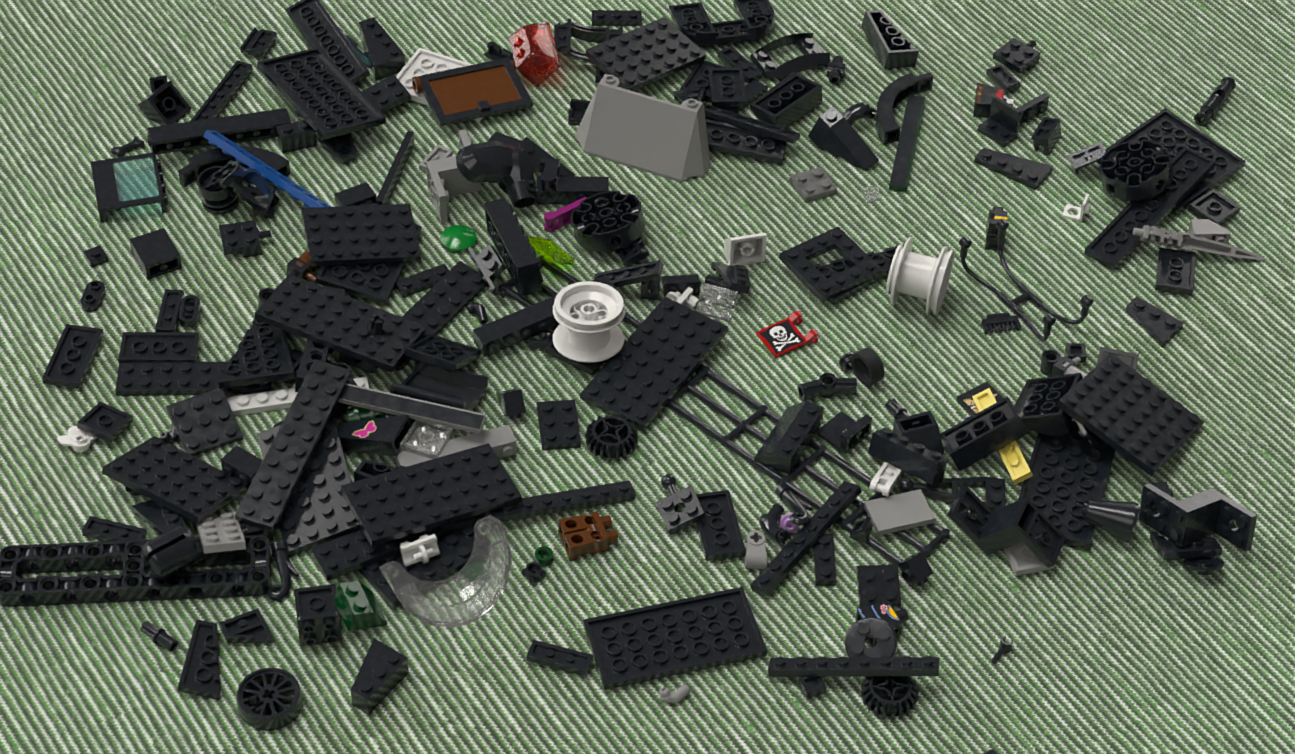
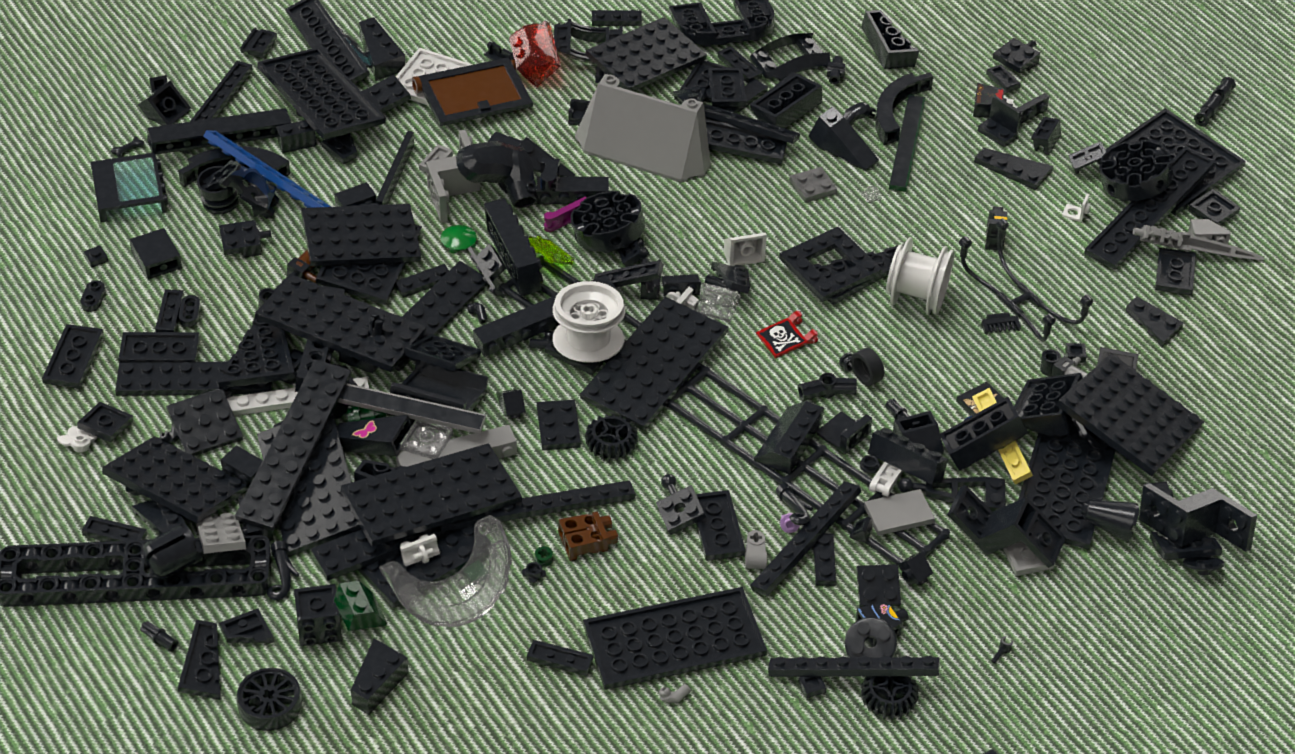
black arm [759,503,792,545] -> none
none -> black plate [860,455,880,474]

